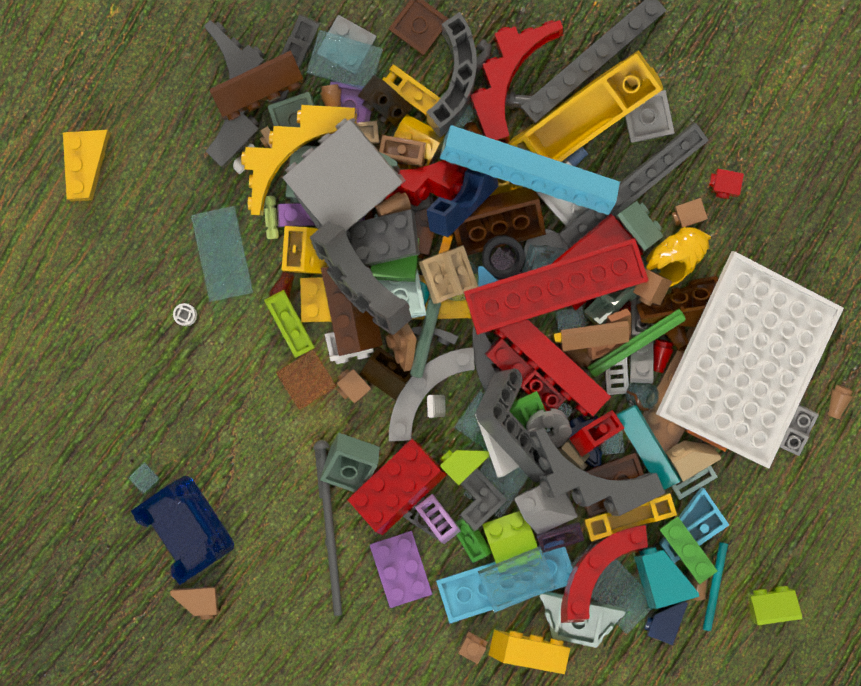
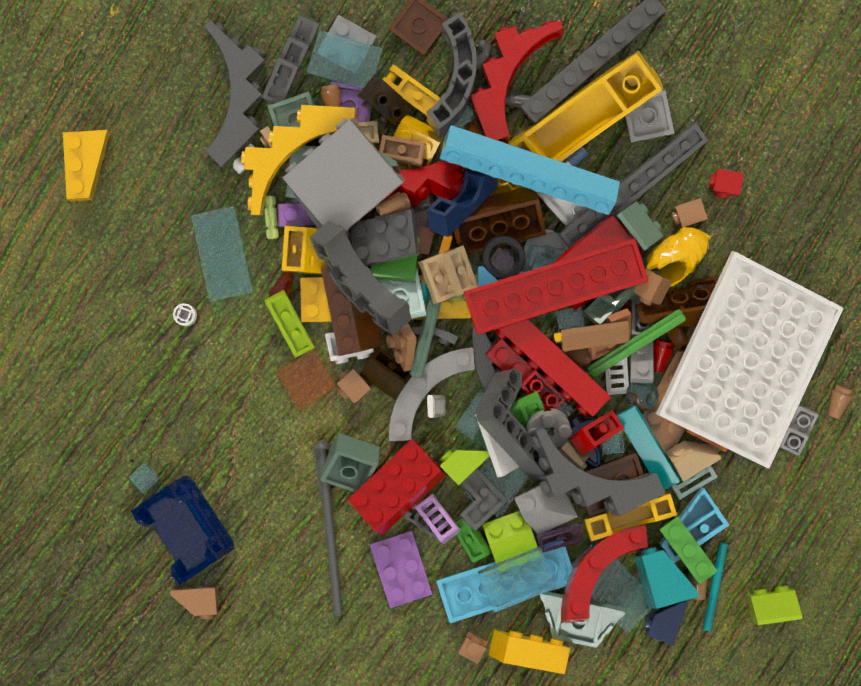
reddish brown slope [209,50,304,121] -> none

